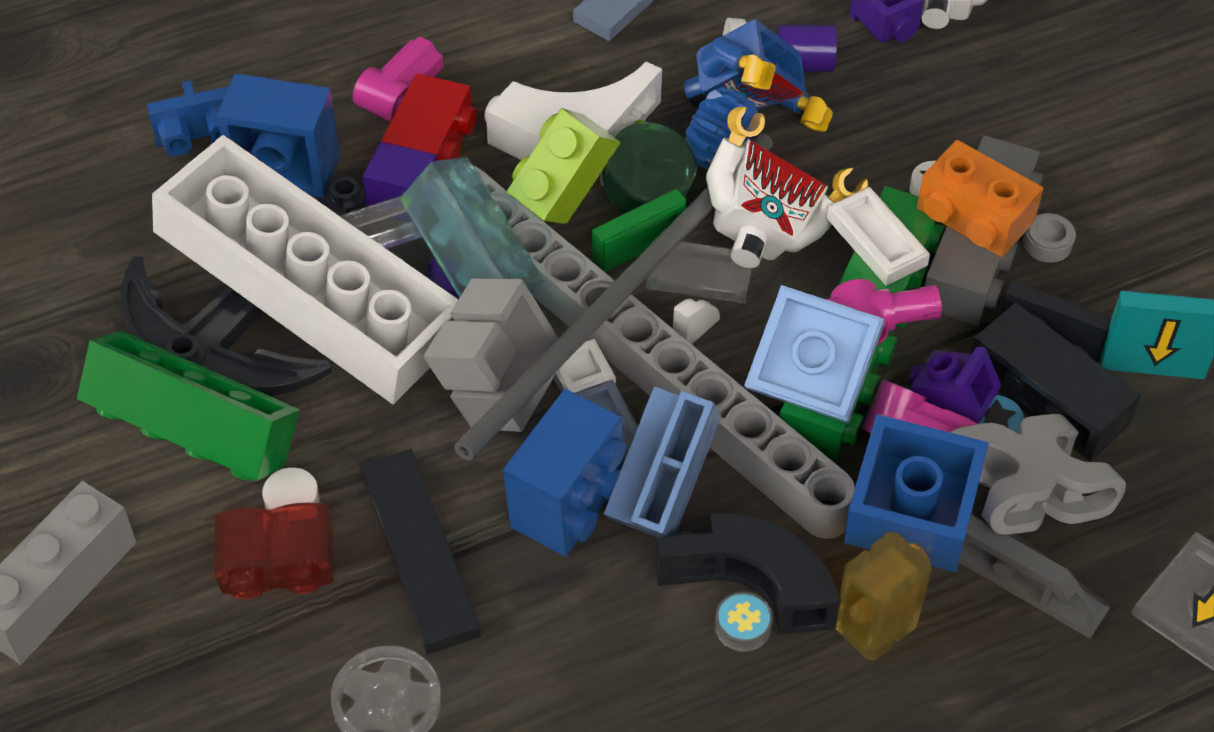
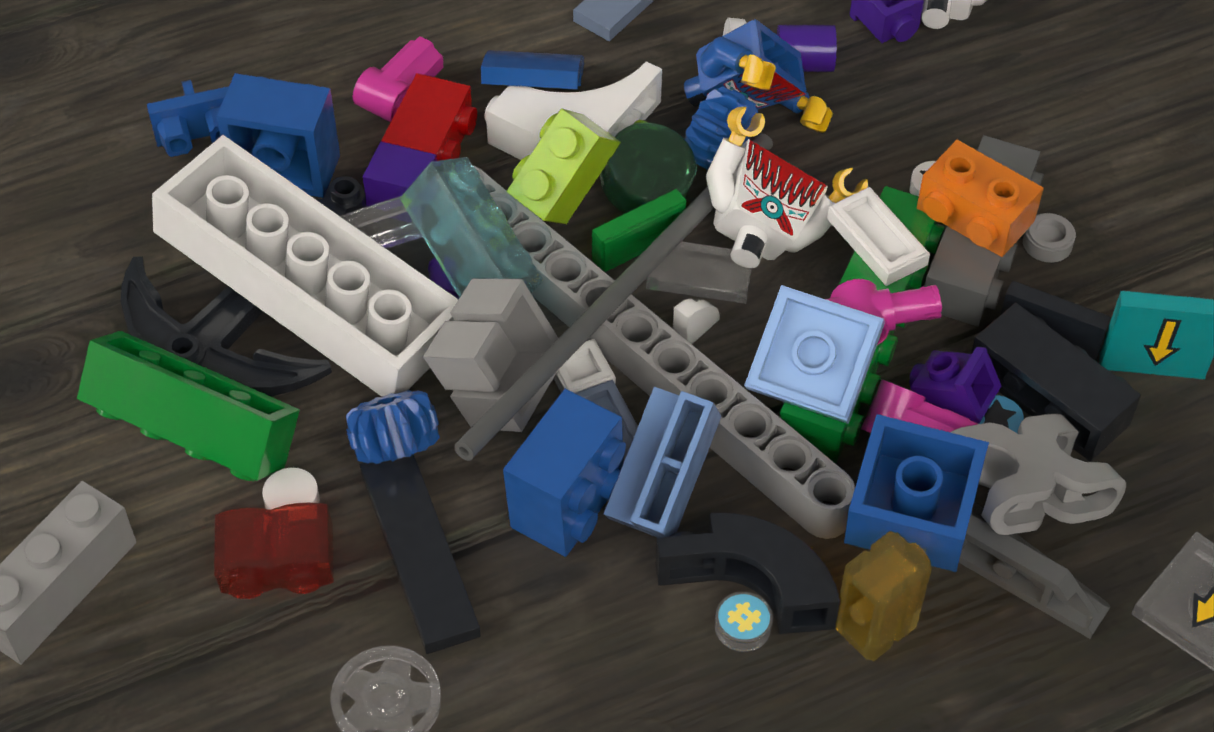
none -> blue gear [346,390,440,464]
none -> blue slope [481,50,584,89]

